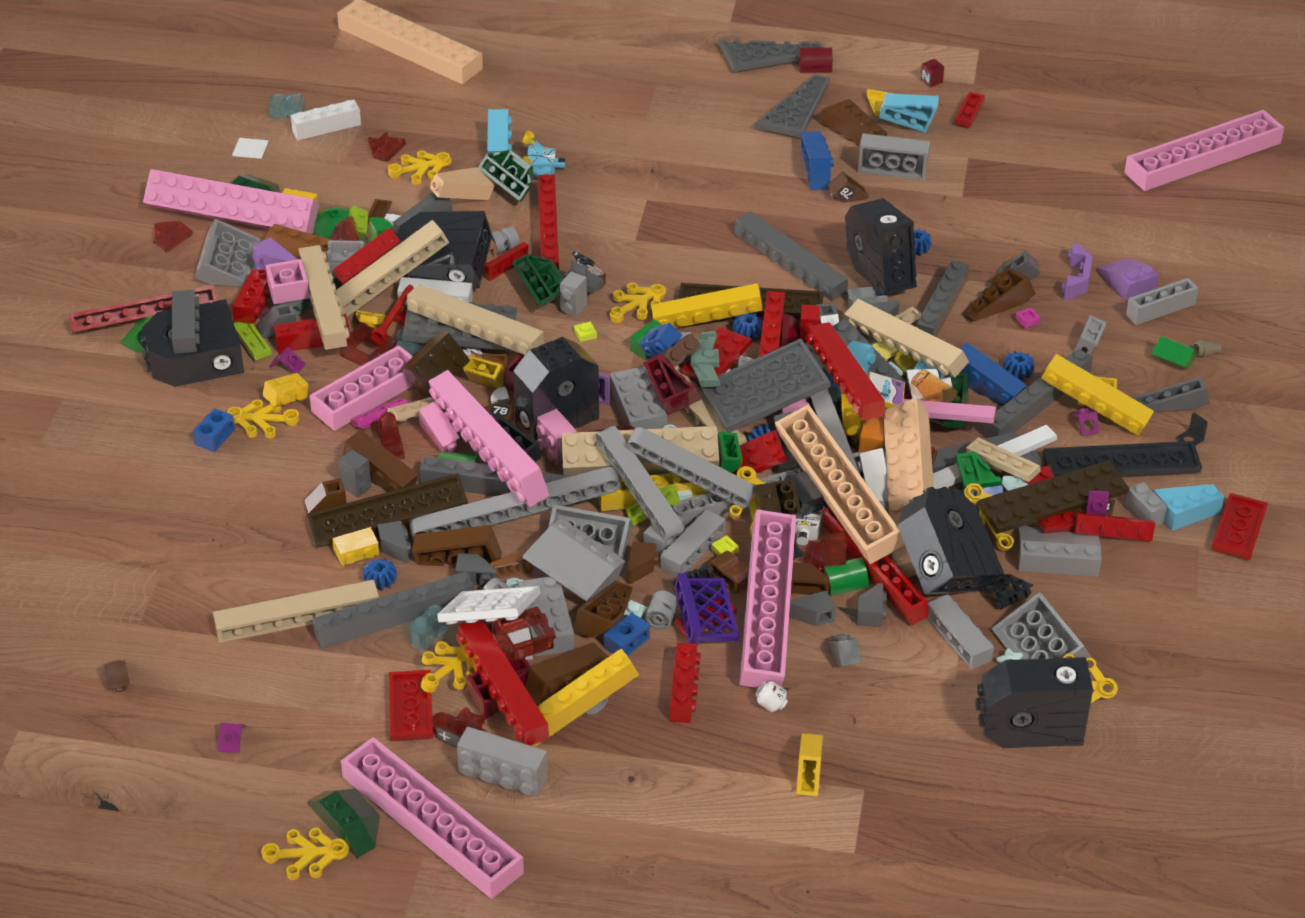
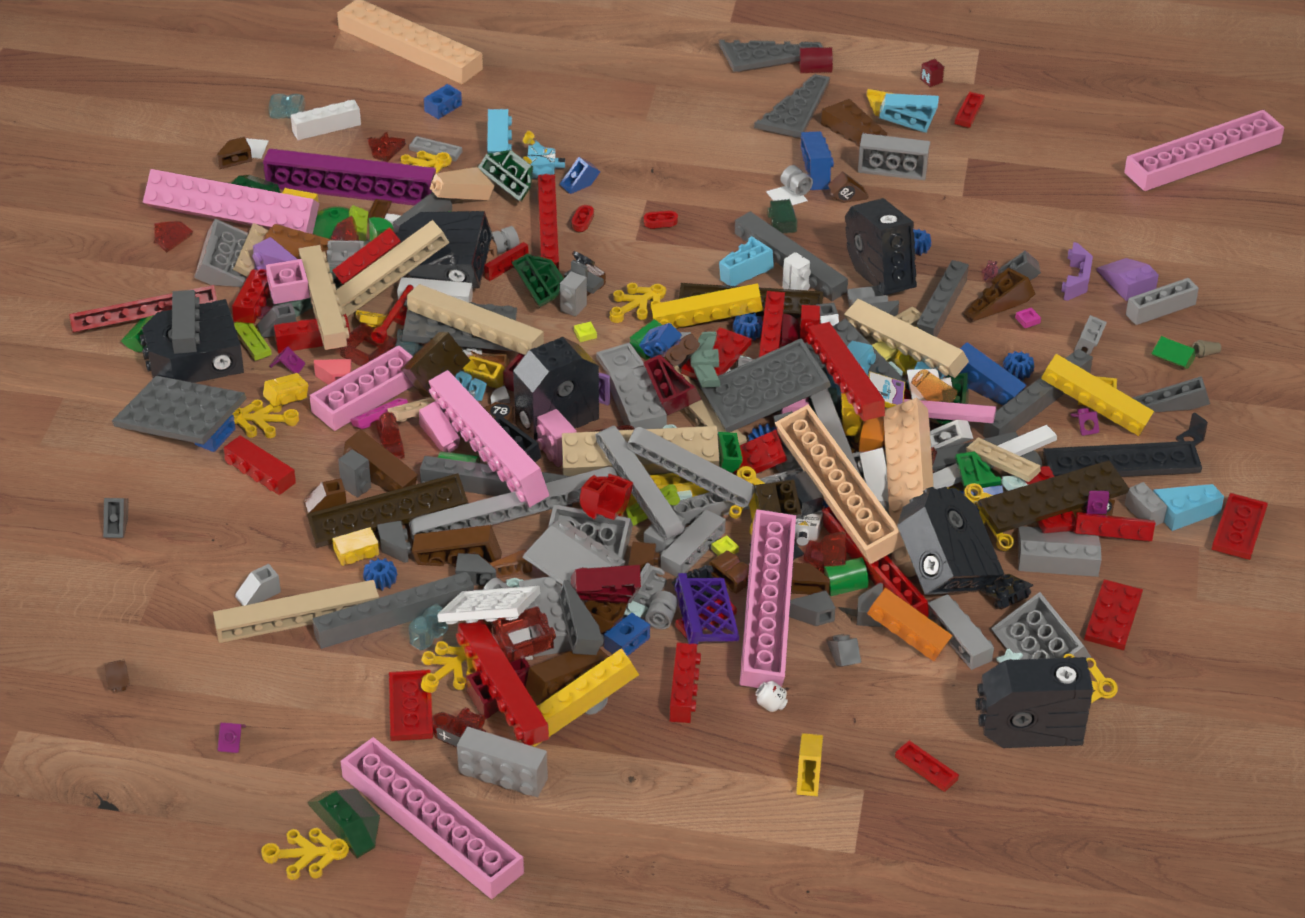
none -> dark grey slope [103,498,129,538]
none -> dark grey plate [112,376,247,445]
none -> reddish brown slope [217,137,252,169]
none -> red brick [224,435,296,496]
none -> tan plate [233,223,268,277]
none -> light grey slope [235,564,281,606]
none -> magenta brick [263,148,436,206]
none -> coral slope [314,359,352,385]
none -> light grey tile [409,136,462,162]
none -> blue brick [424,84,462,119]
none -> medium azure piece [455,371,487,401]
none -> dark grey slope [558,580,604,655]
none -> blue slope [560,157,601,194]
none -> red plate [571,205,594,232]
none -> dark red wedge [571,565,641,603]
none -> red brick [580,473,633,520]
none -> light grey plate [596,342,645,376]
none -> light grey hinge [633,563,667,608]
none -> red plate [643,211,678,229]
none -> medium azure wedge [719,236,774,286]
none -> white sticker [766,186,808,209]
none -> clear green brick [767,199,797,233]
none -> light grey wheel [781,165,813,196]
none -> white brick [783,252,811,290]
none -> orange brick [867,588,953,661]
none -> red plate [895,740,959,792]
none -> white brick [930,420,973,451]
none -> clear pink plate [982,260,998,281]
none -> red plate [1084,579,1143,651]

